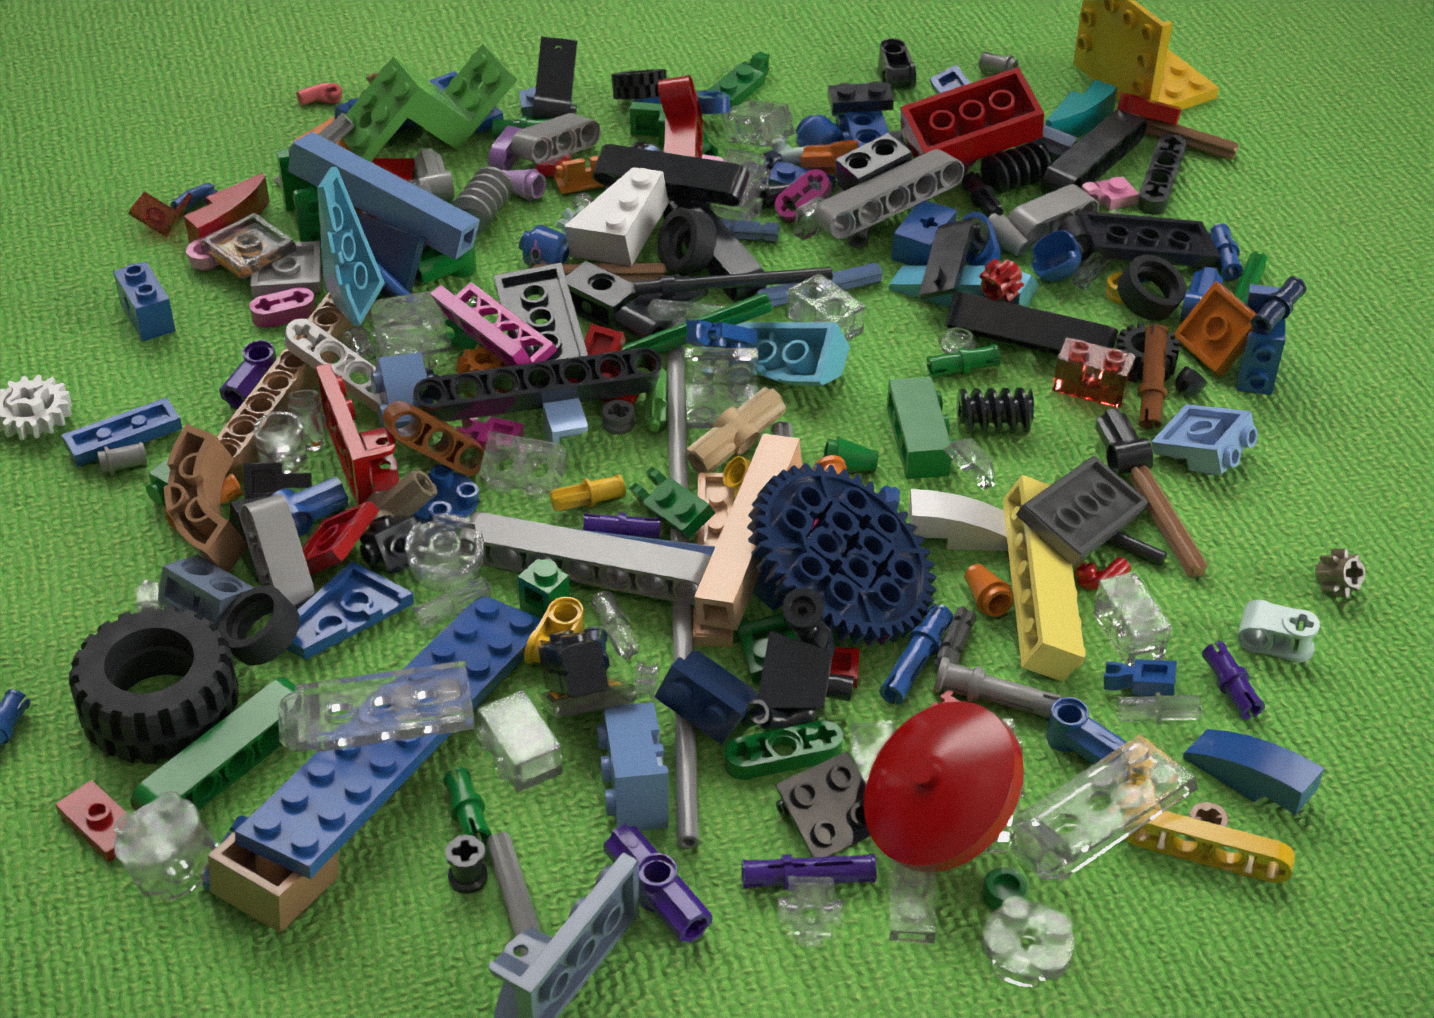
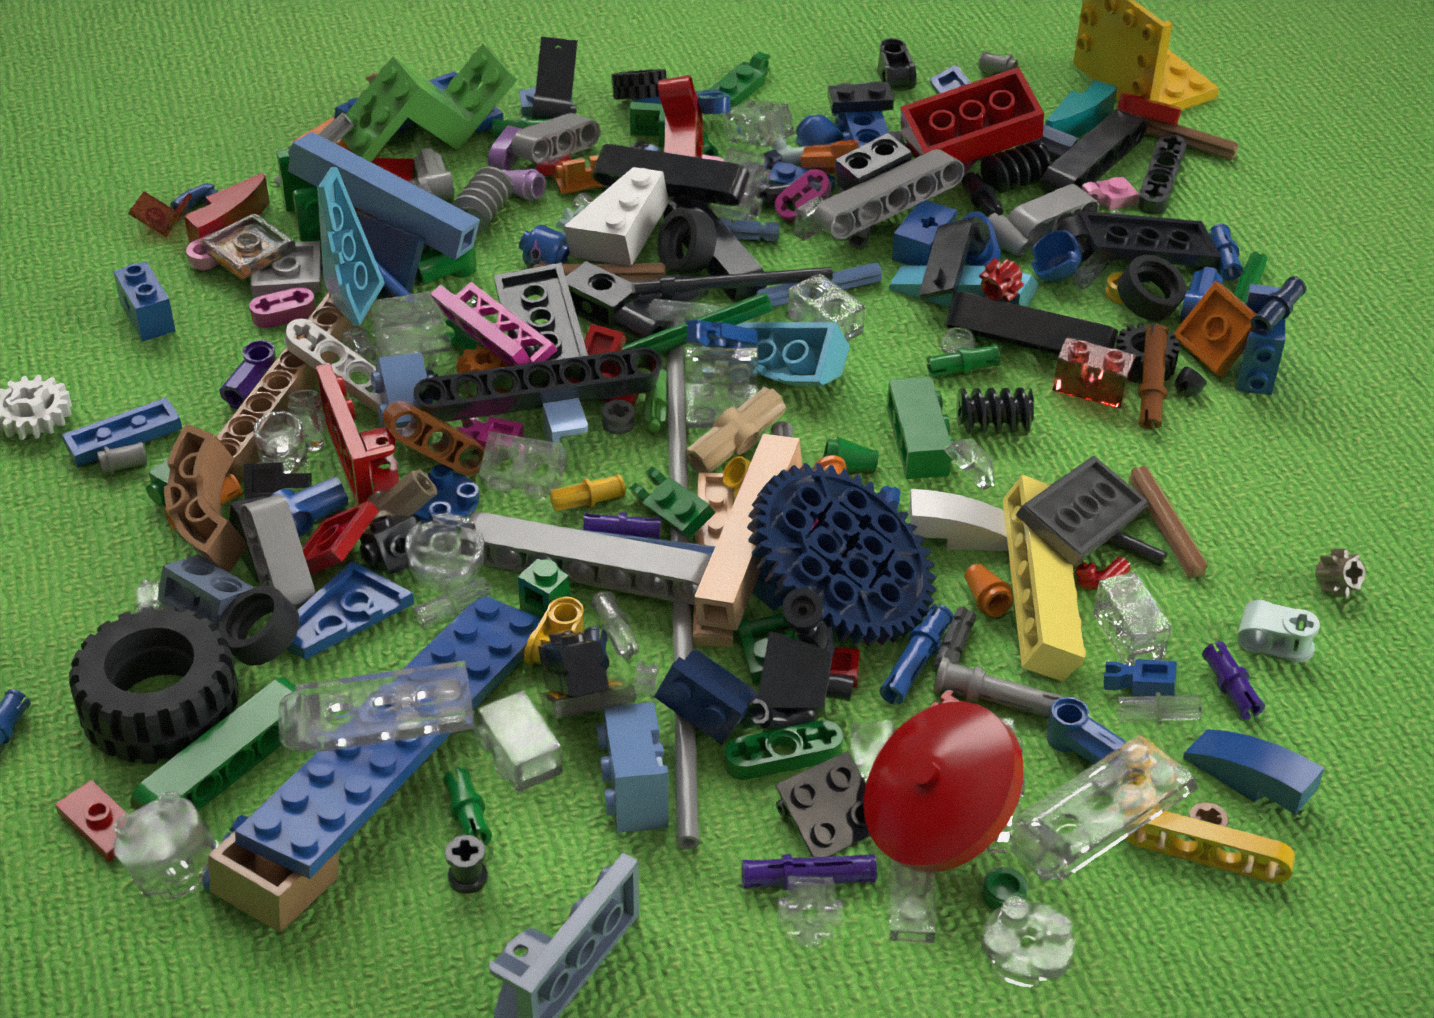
coral arm [296,83,343,106] -> none
light grey axle [487,832,541,956] -> none
dark purple piece [603,824,712,943] -> none
black piece [1095,409,1154,475] -> none
light blue plate [1151,404,1258,475] -> none

